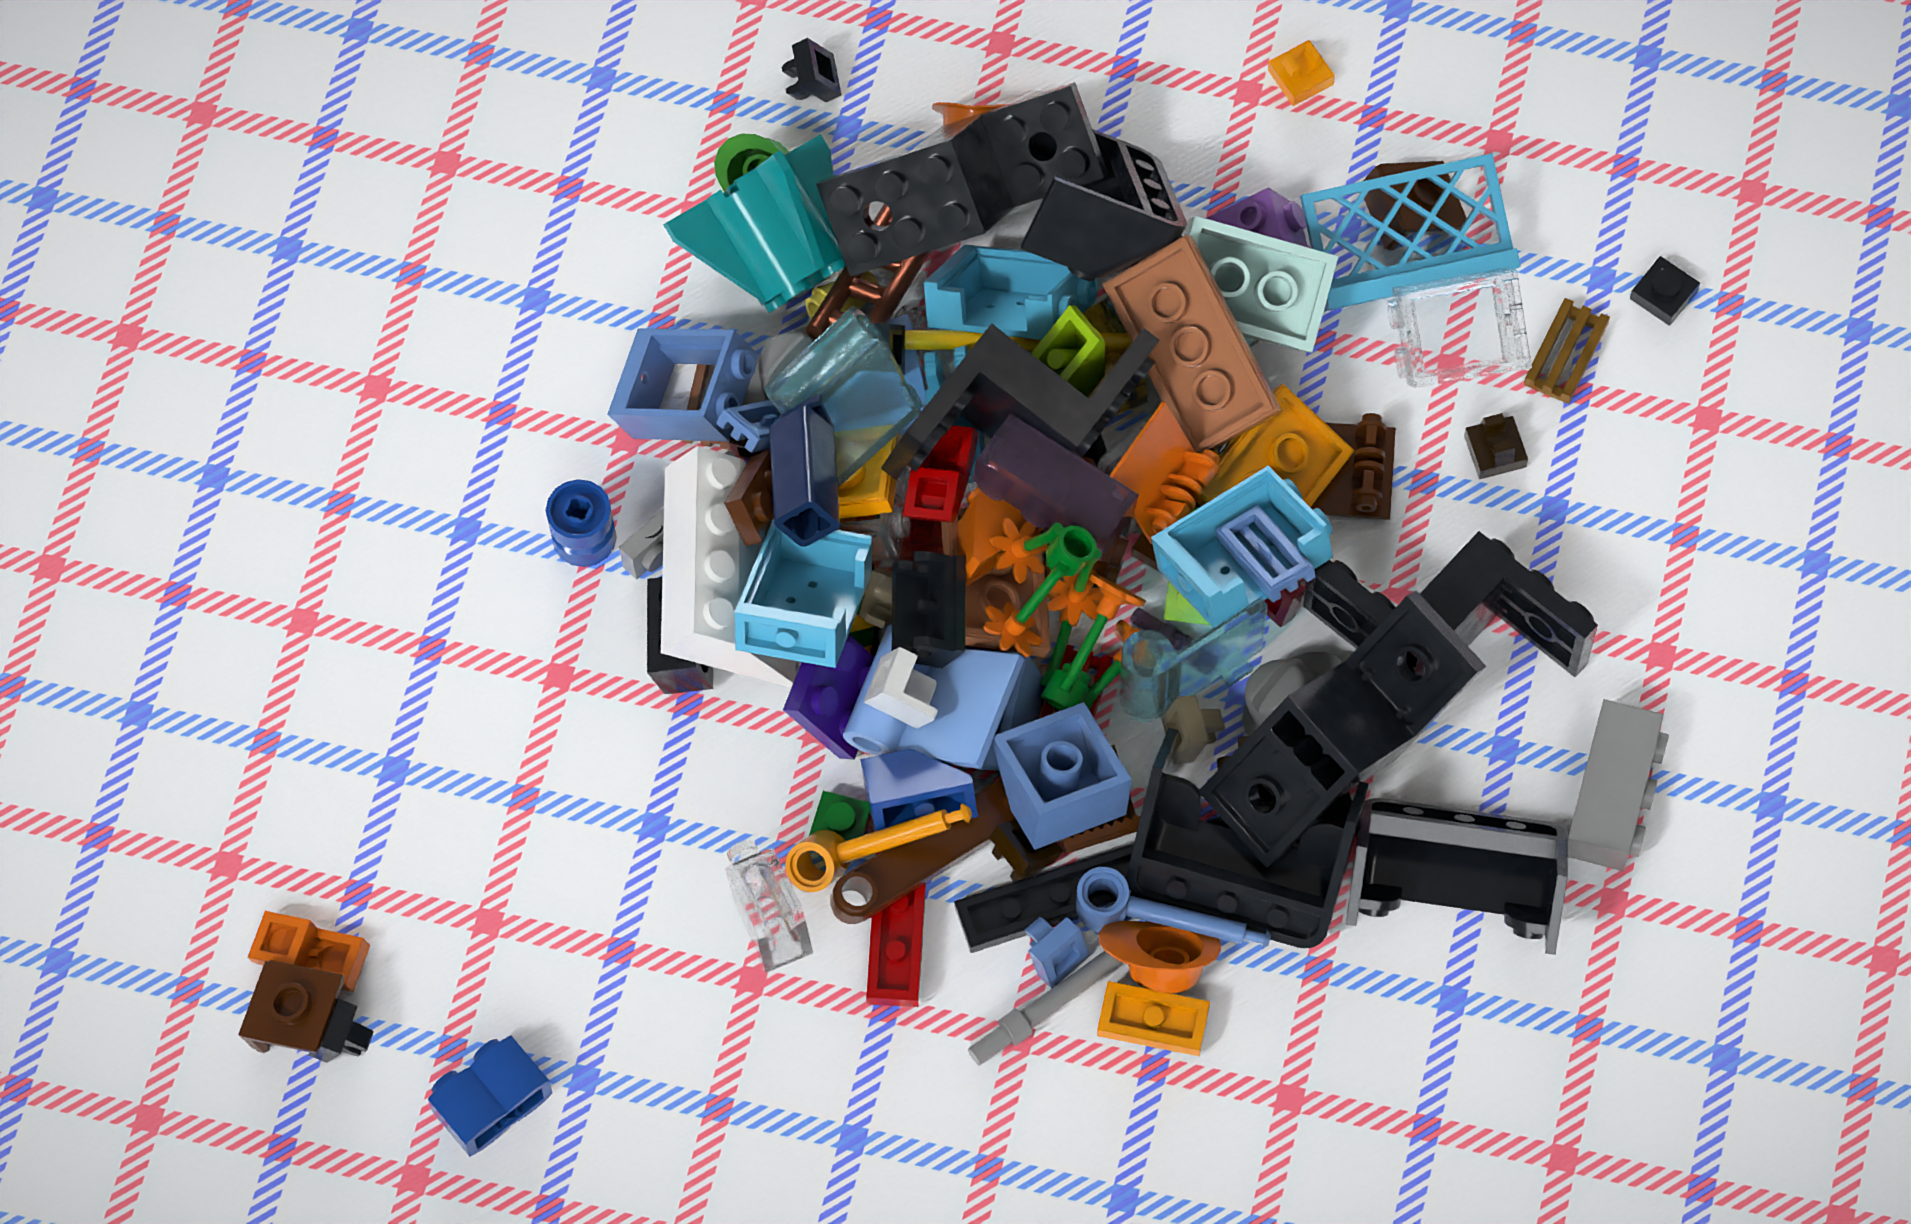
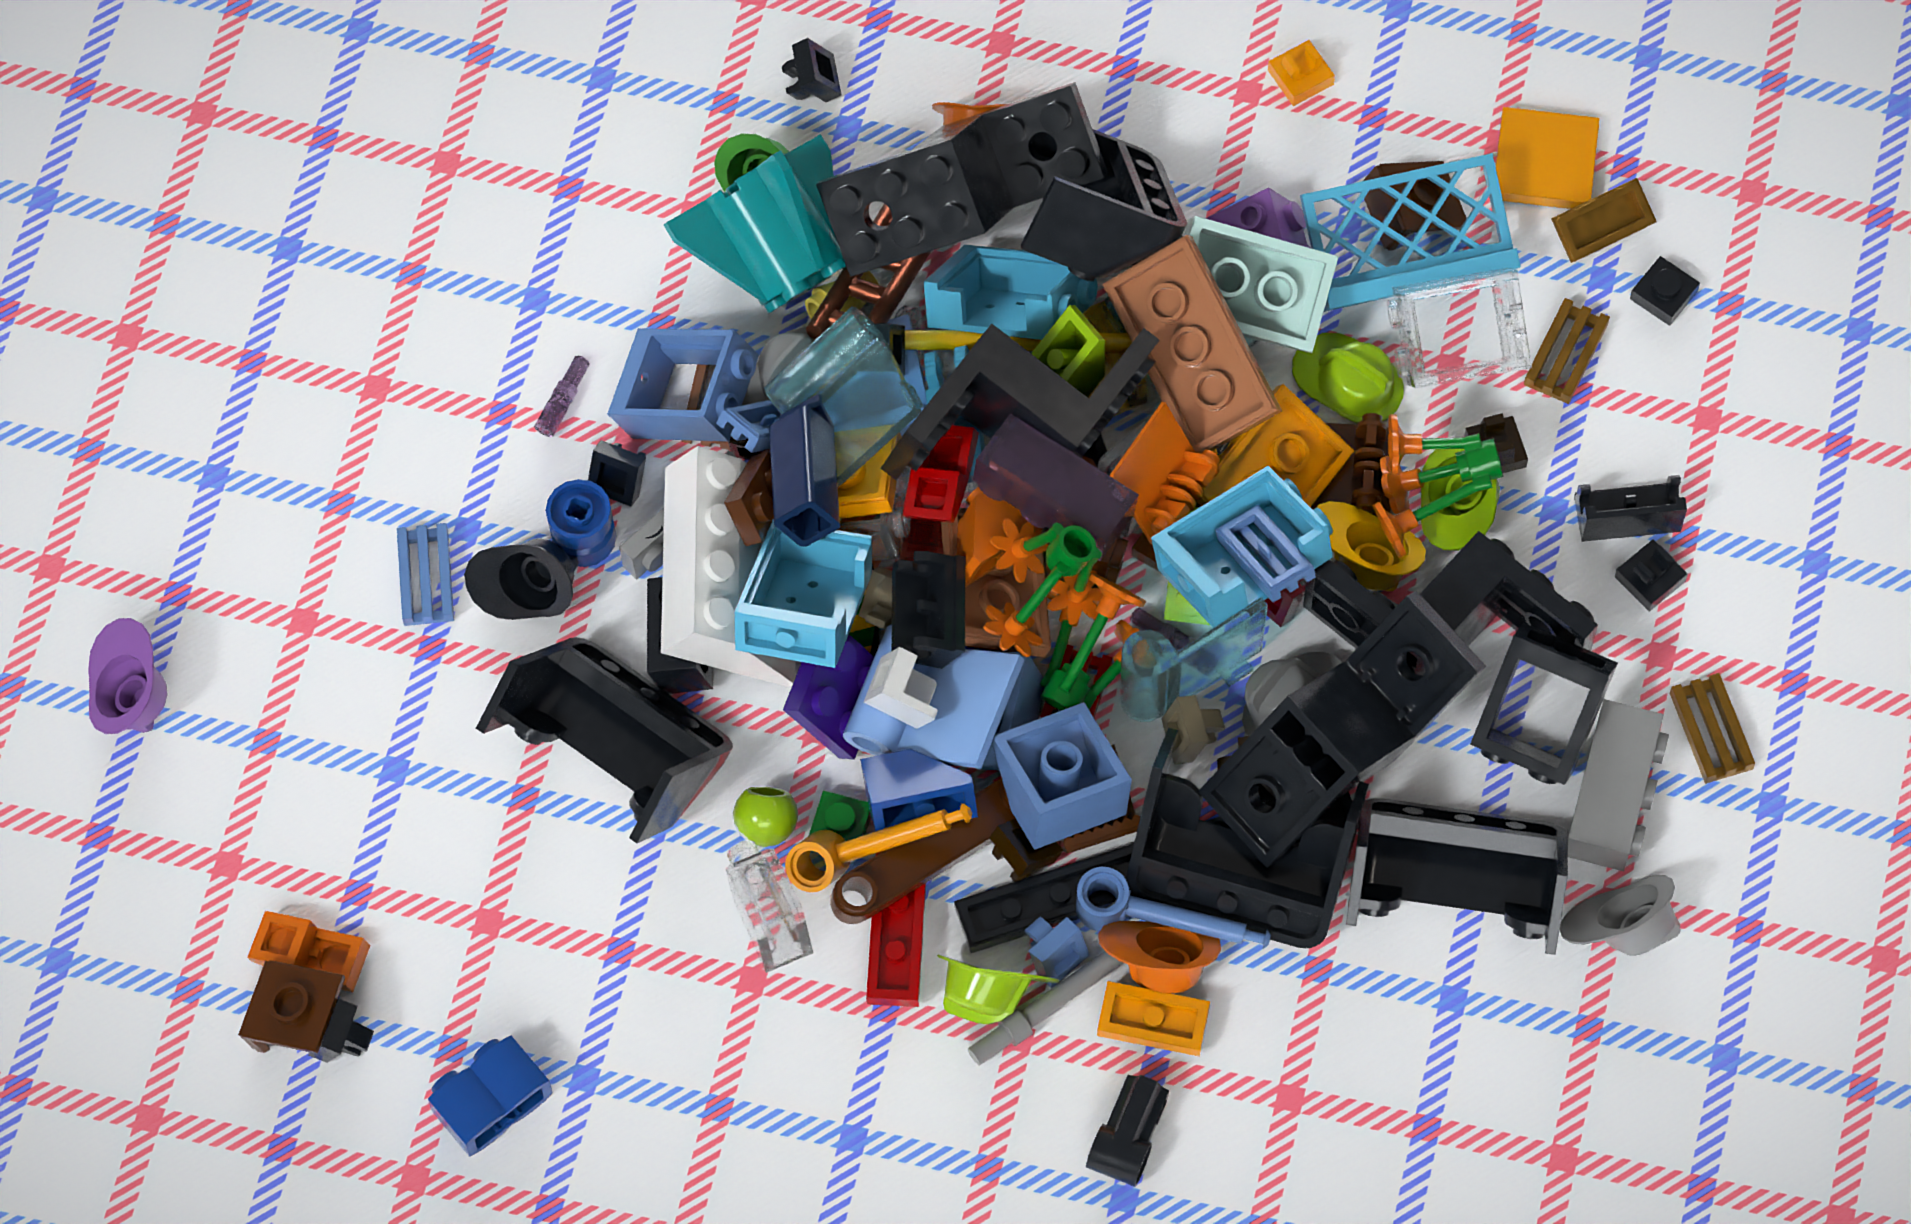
none -> medium lavender piece [88,618,168,735]
none -> medium blue tile [396,523,454,626]
none -> black piece [464,538,579,620]
none -> black windscreen [475,637,733,844]
none -> clear purple pin [534,355,590,437]
none -> black tile [588,440,646,507]
none -> lime piece [733,787,798,847]
none -> lime piece [937,954,1059,1025]
none -> black piece [1086,1074,1169,1187]
none -> lime piece [1292,333,1404,424]
none -> yellow piece [1316,501,1426,591]
none -> plant [1372,414,1504,558]
none -> lime piece [1421,449,1500,551]
none -> black window [1470,622,1618,785]
none -> light orange tile [1496,107,1600,209]
none -> pearl gold tile [1551,178,1657,263]
none -> light grey piece [1560,875,1681,956]
none -> black hinge [1574,475,1687,542]
none -> black tile [1614,539,1688,612]
none -> pearl gold tile [1669,673,1755,784]

